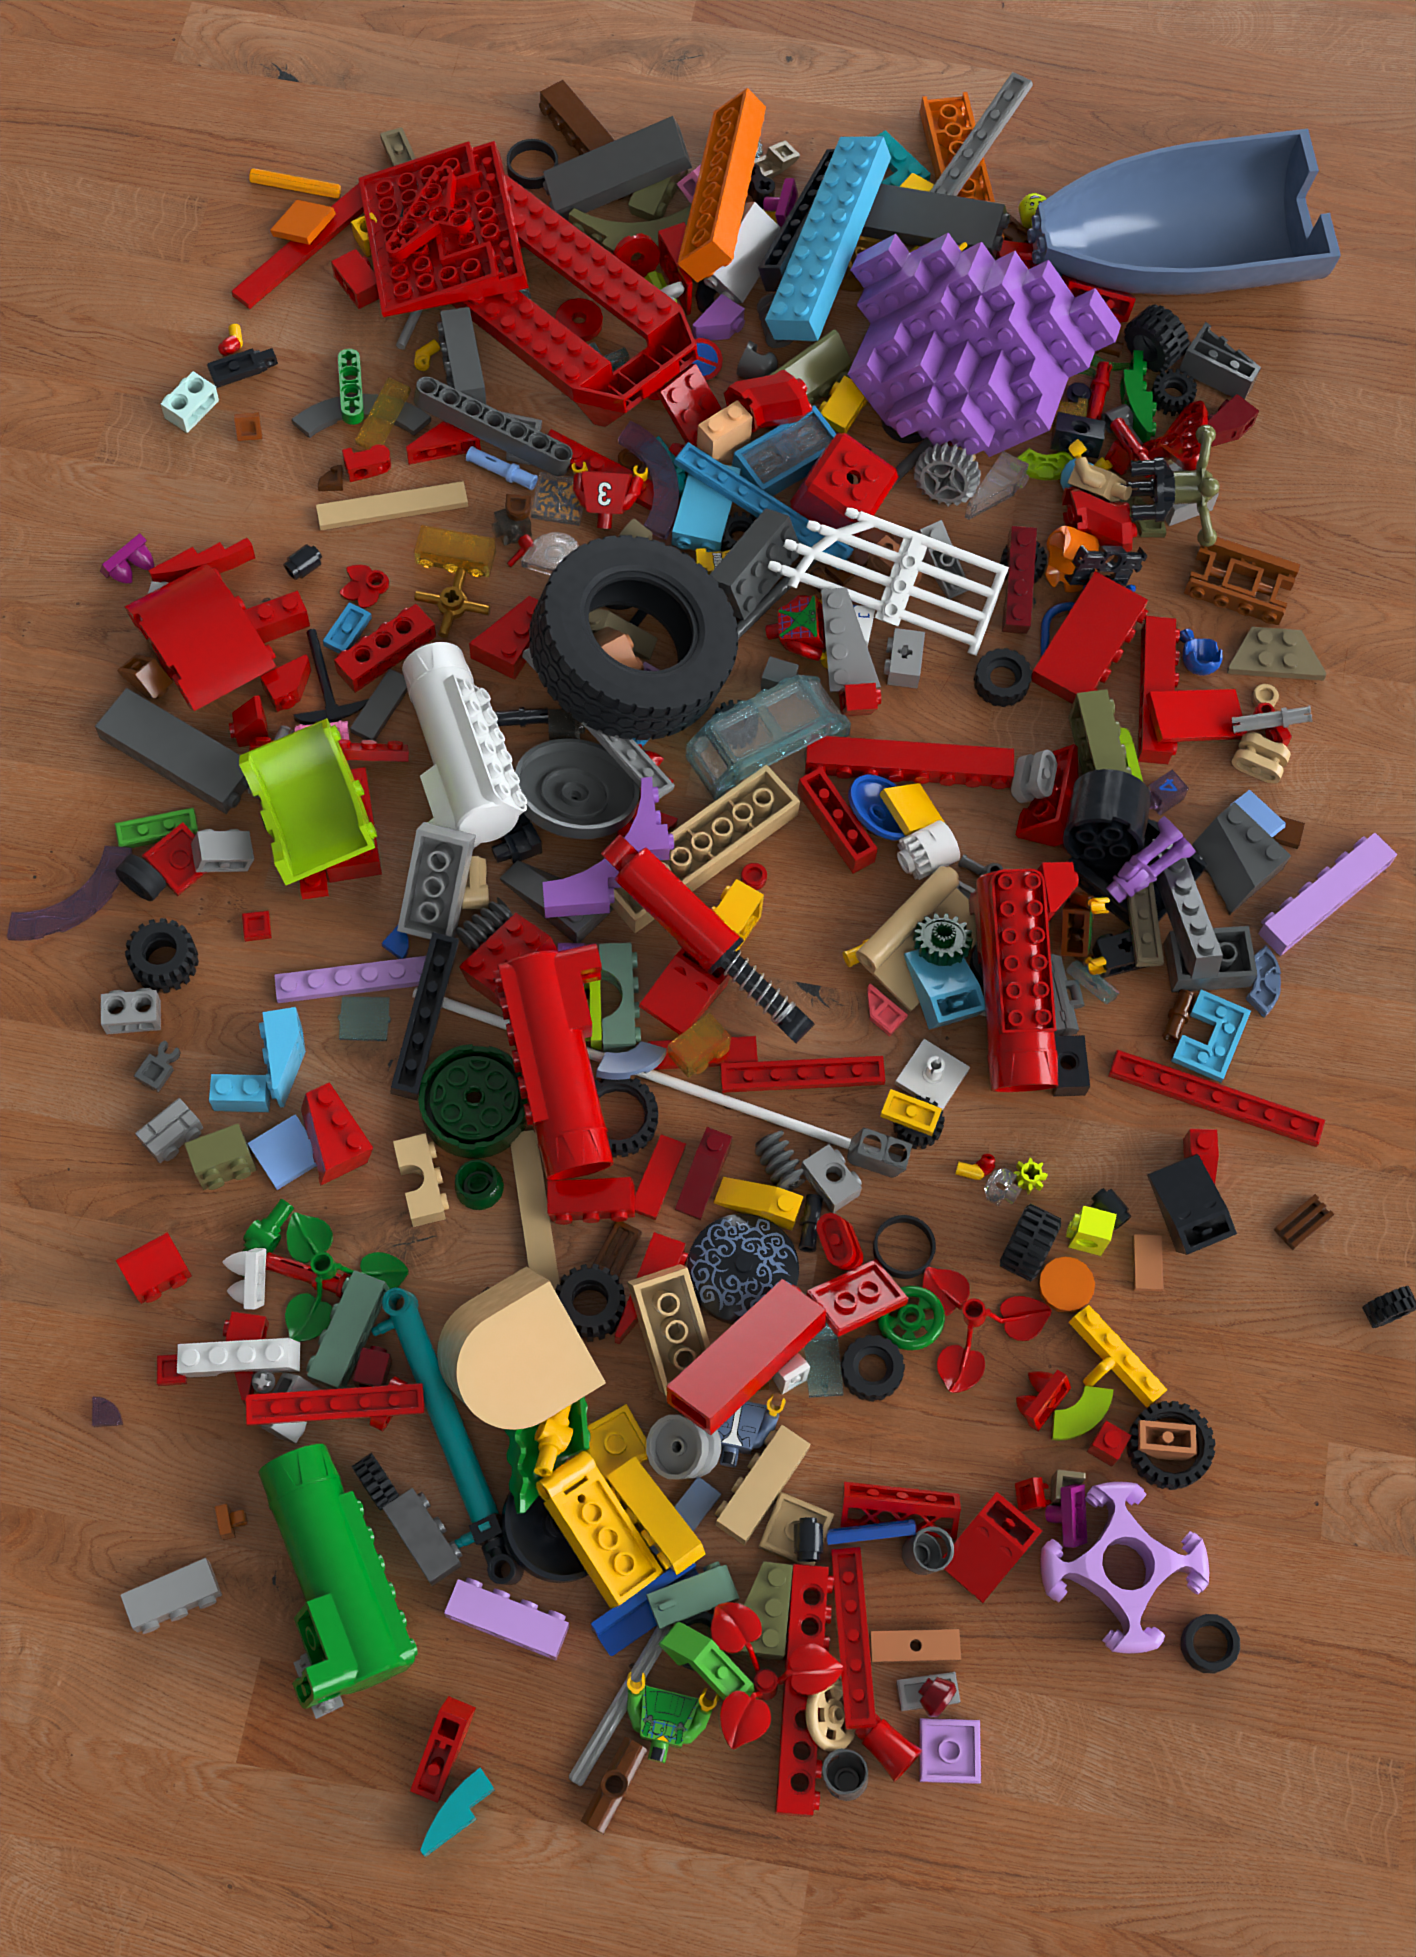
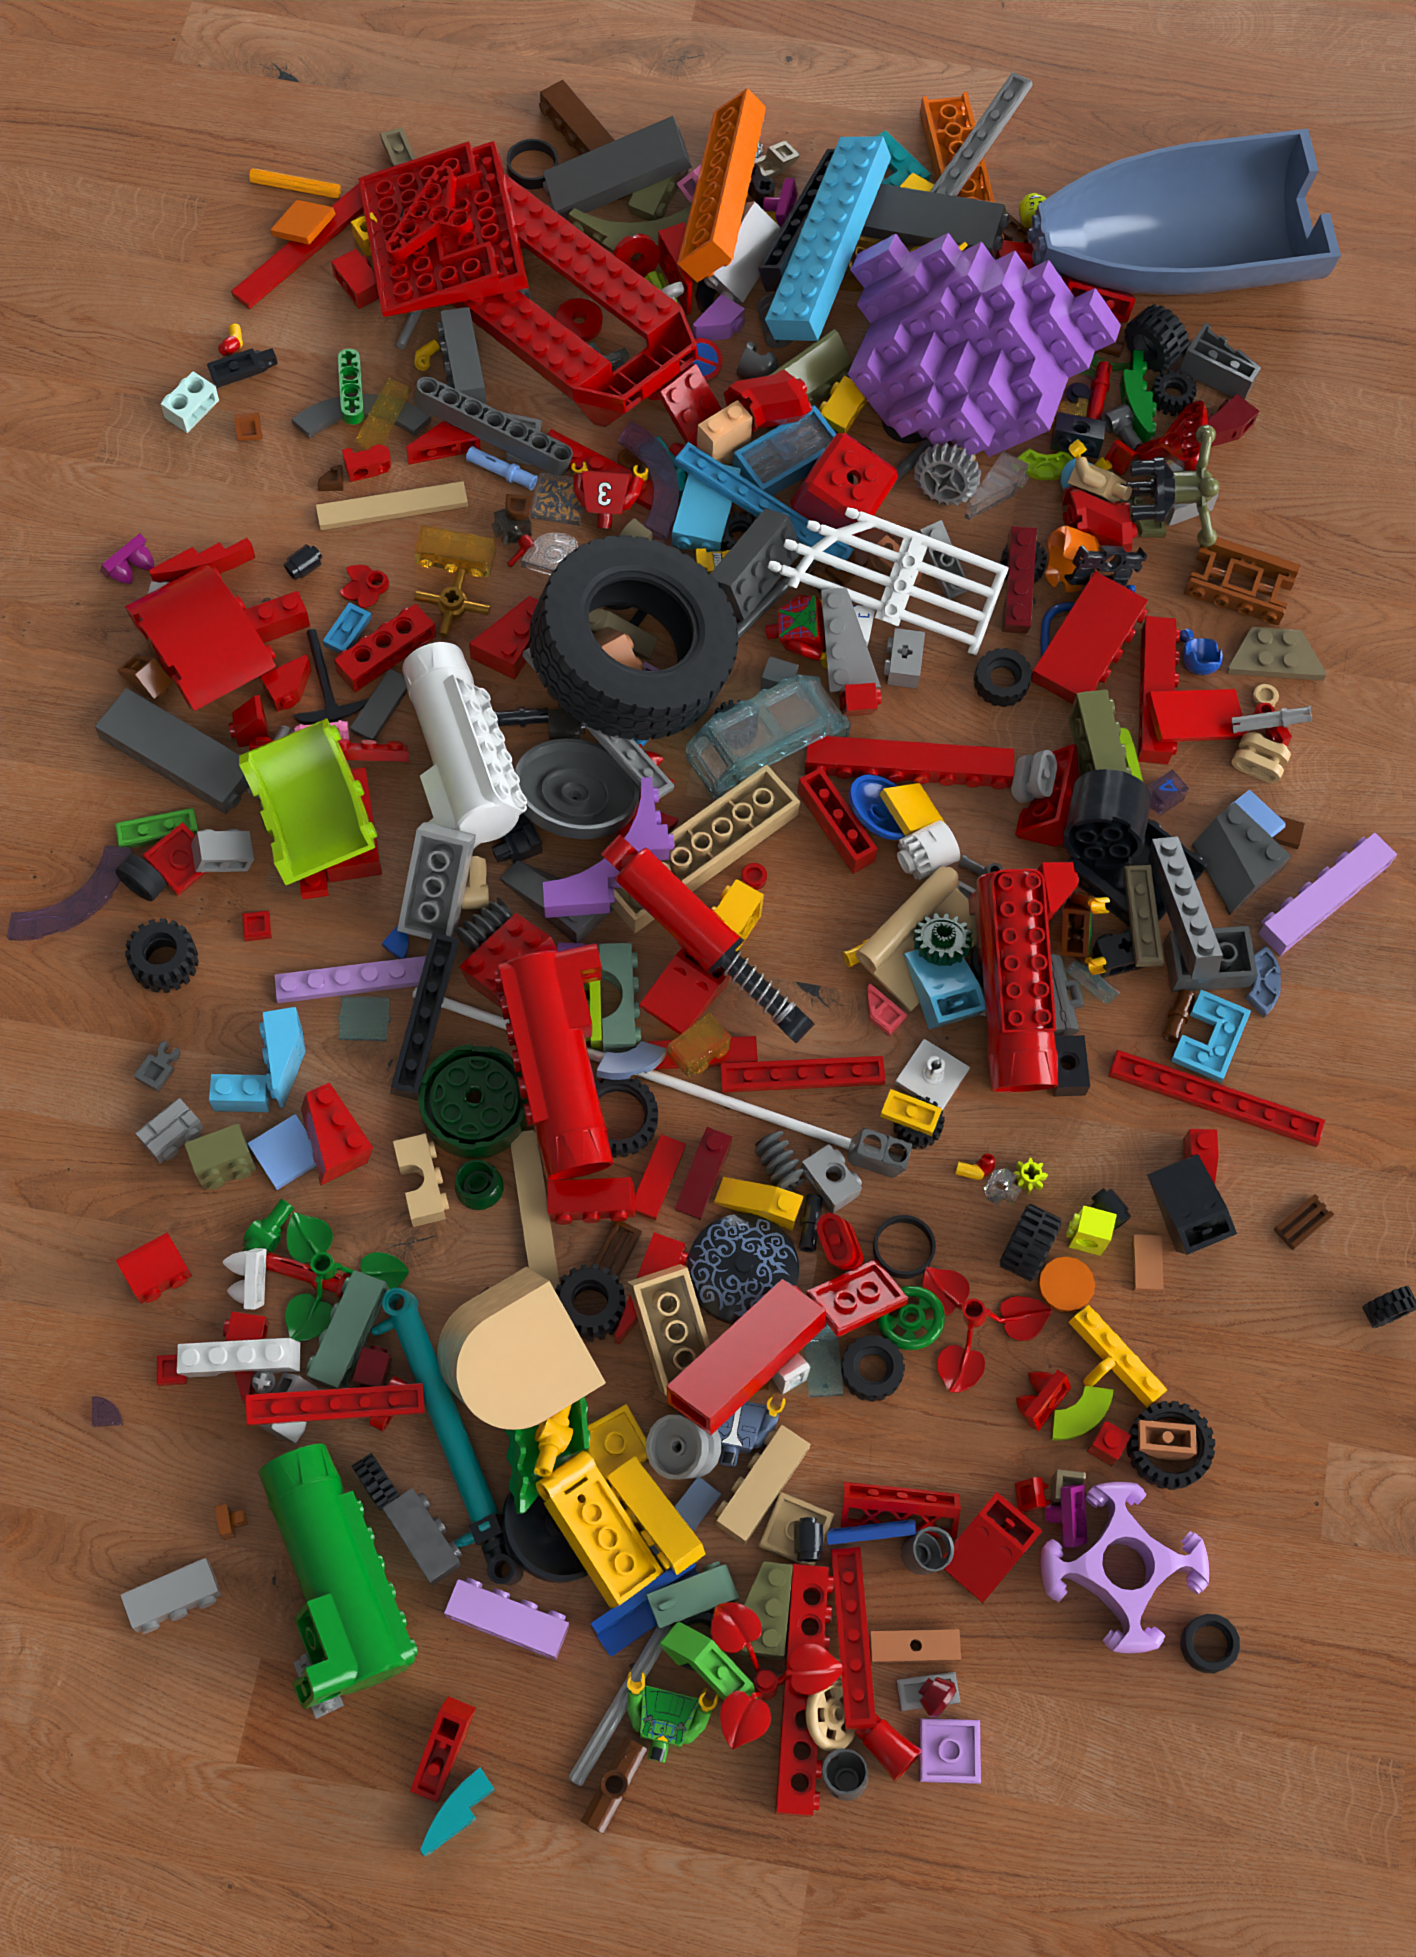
light grey brick [101,988,161,1034] -> none
medium lavender piece [1106,816,1196,903] -> none
red pin [1110,418,1153,478] -> none

